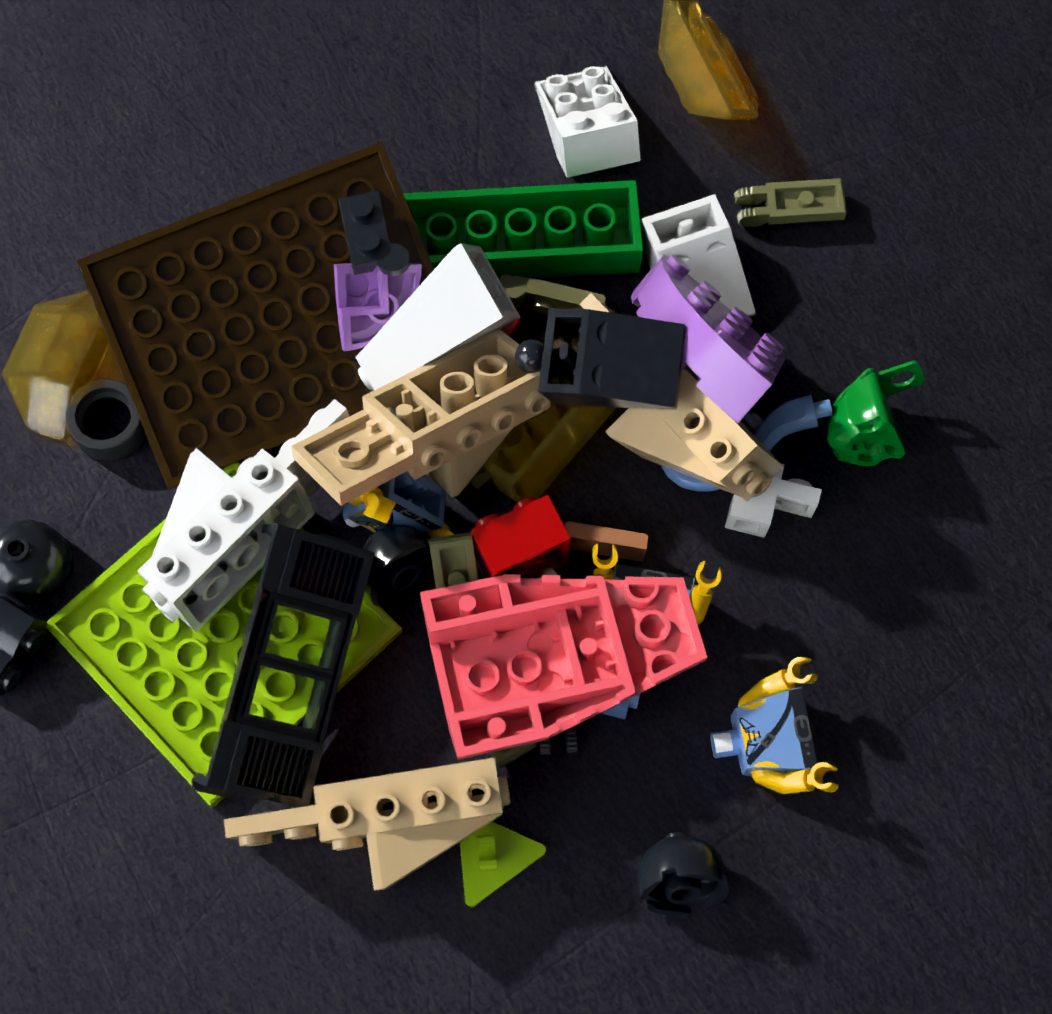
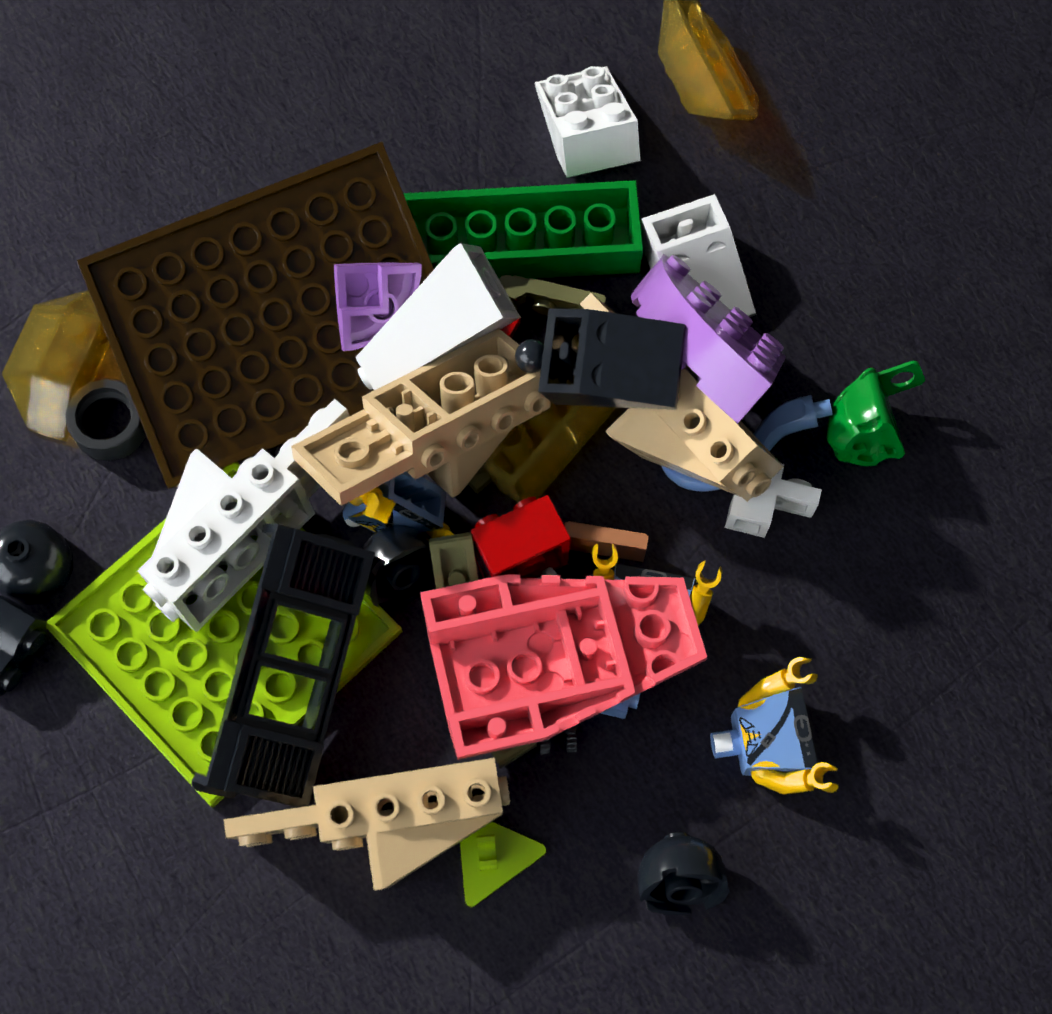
black hinge [338,191,410,276] -> none
olive hinge [734,178,847,227] -> none

